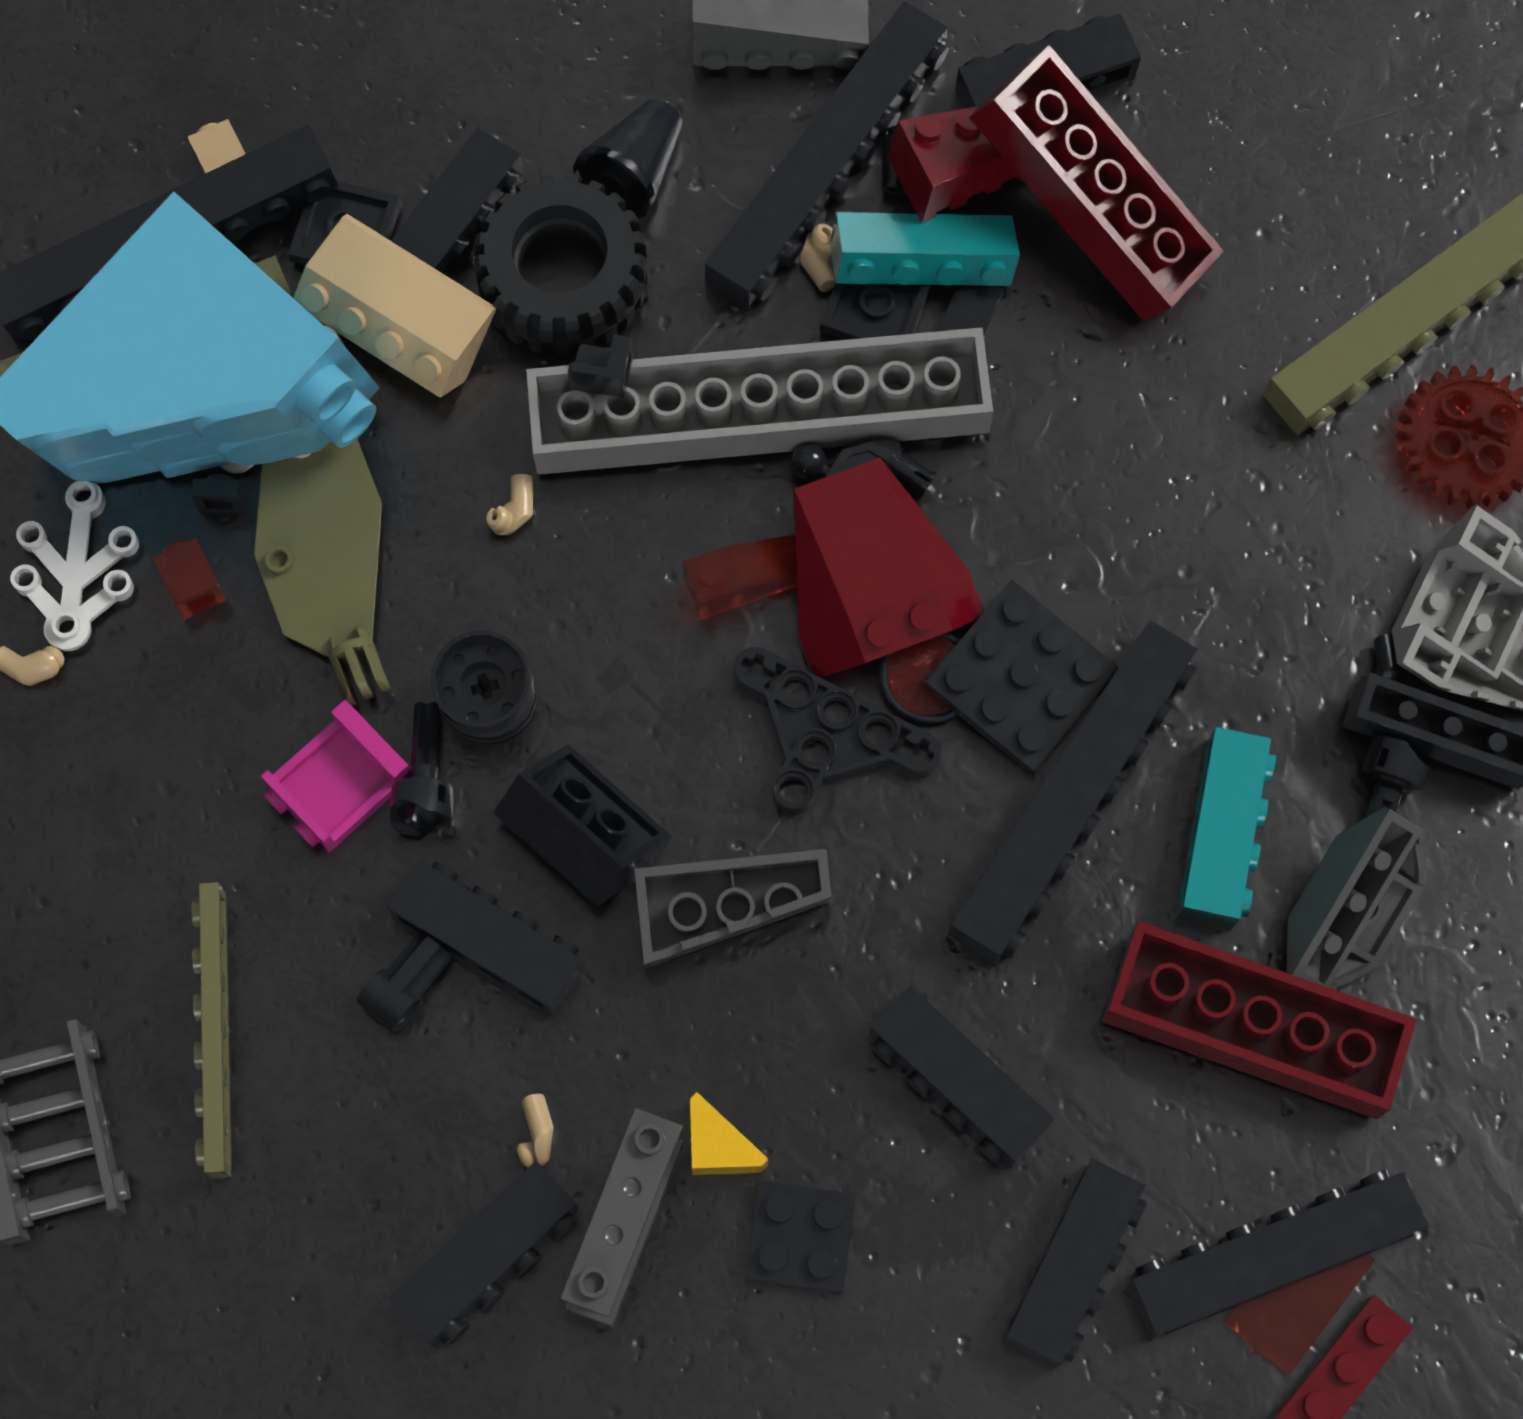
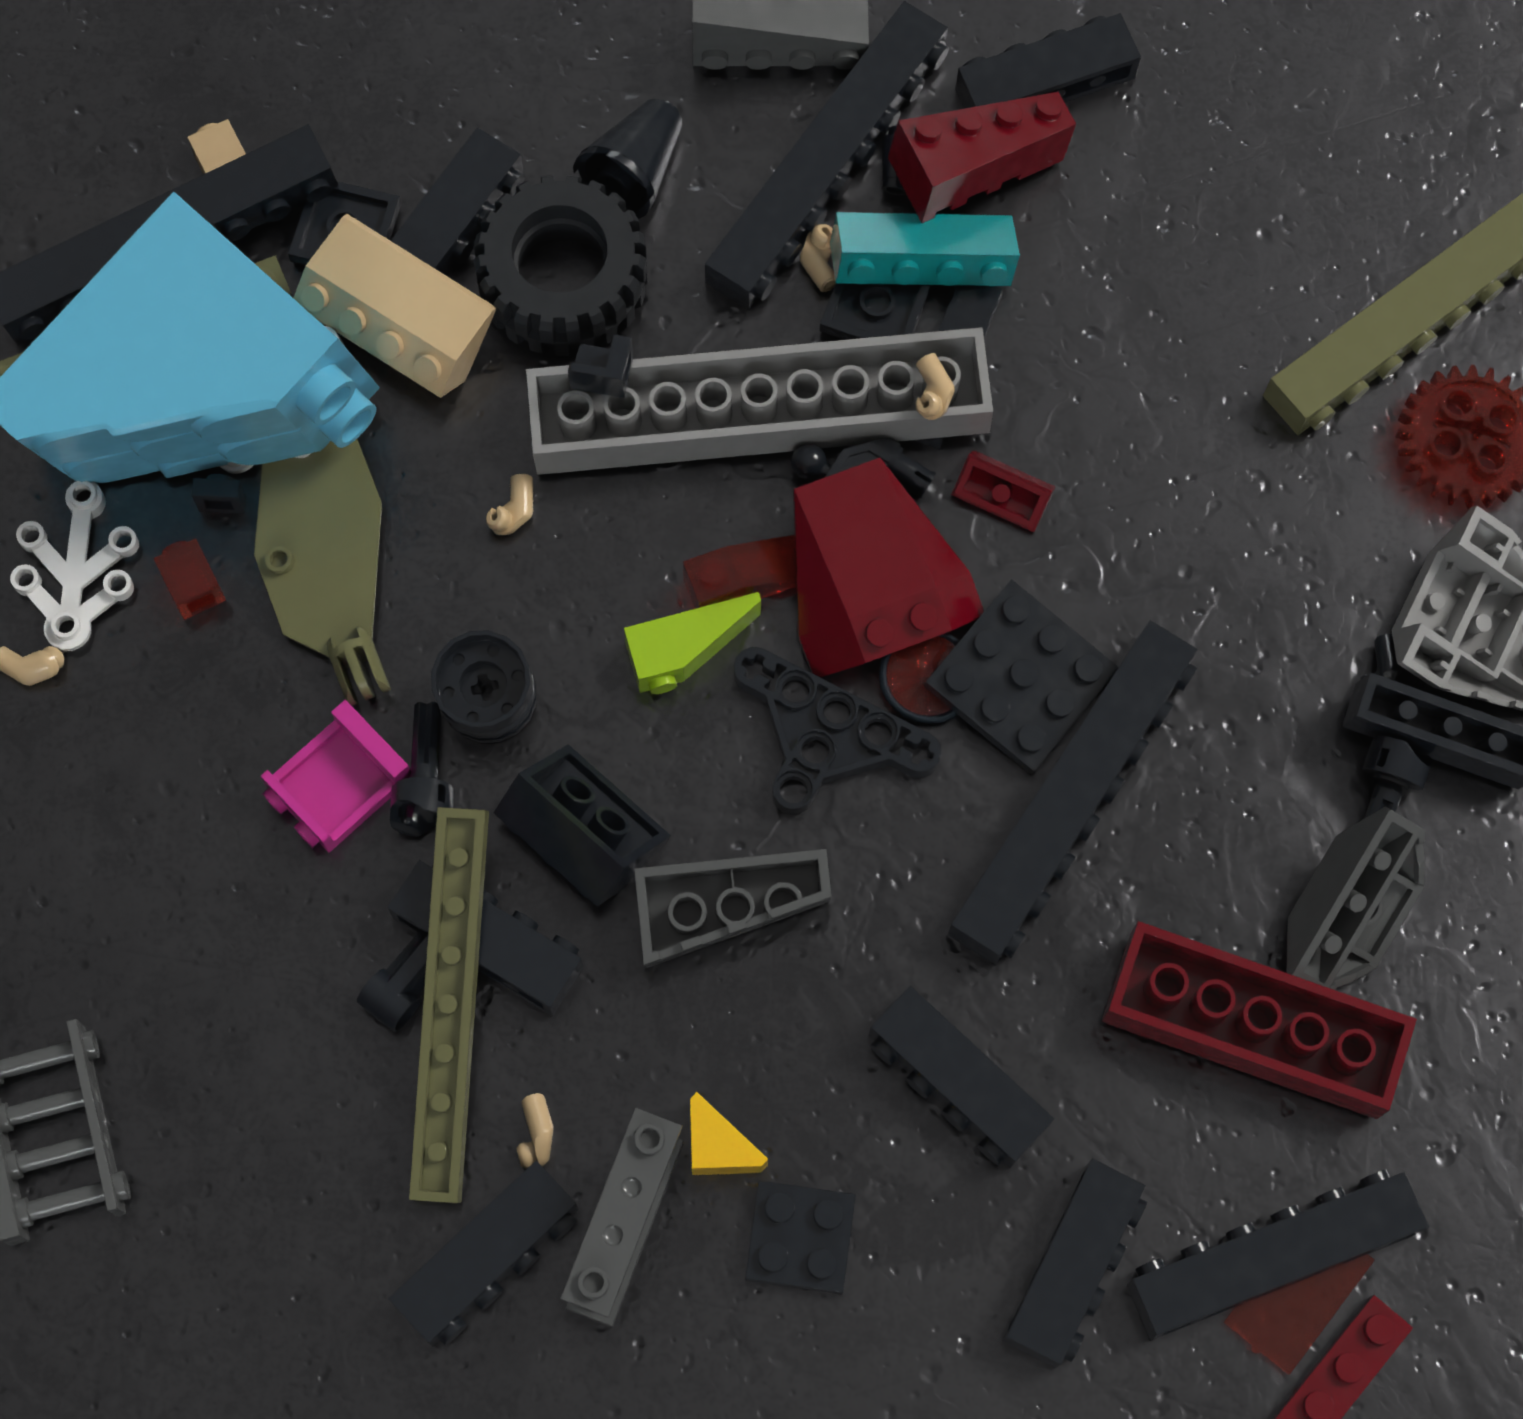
olive plate [192,882,232,1179] -> none
dark red brick [969,45,1224,321] -> none
teal brick [1176,727,1276,929] -> none
none -> olive plate [409,807,489,1203]
none -> lime slope [624,592,761,694]
none -> tan arm [916,353,955,420]
none -> dark red slope [951,450,1056,532]

